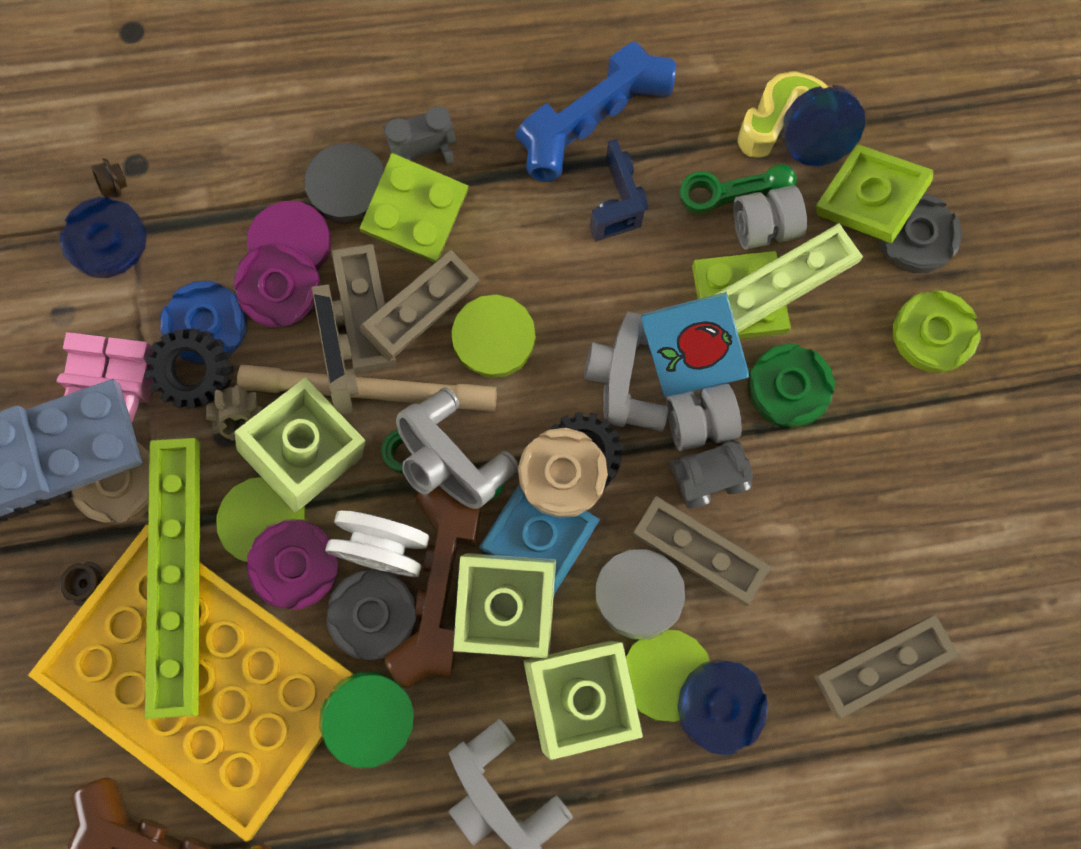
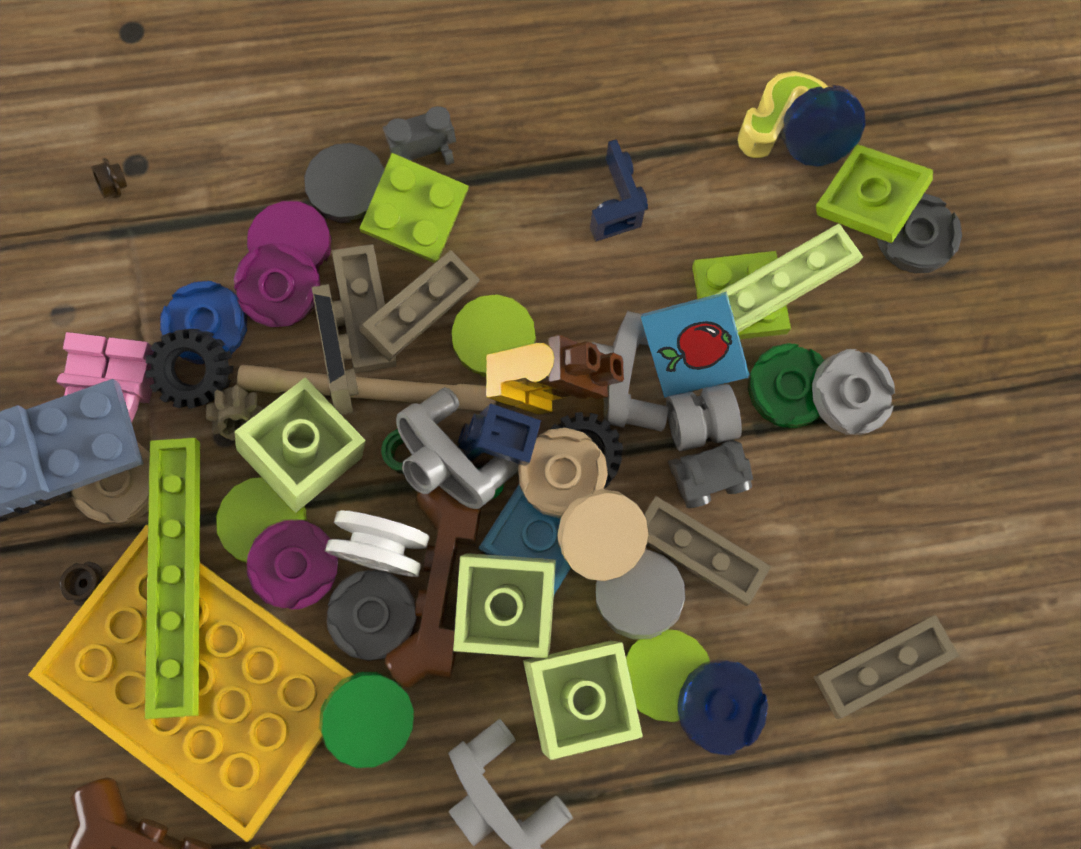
clear blue tile [59,197,147,278] -> none
blue plate [516,42,676,182] -> none
green piece [680,164,797,214] -> none
light grey wheel [733,185,807,250] -> none
lime tile [893,290,981,373] -> none
none -> dark blue bracket [457,404,541,466]
none -> hips [486,335,624,415]
none -> tan tile [557,489,649,581]
none -> light grey tile [812,349,895,435]

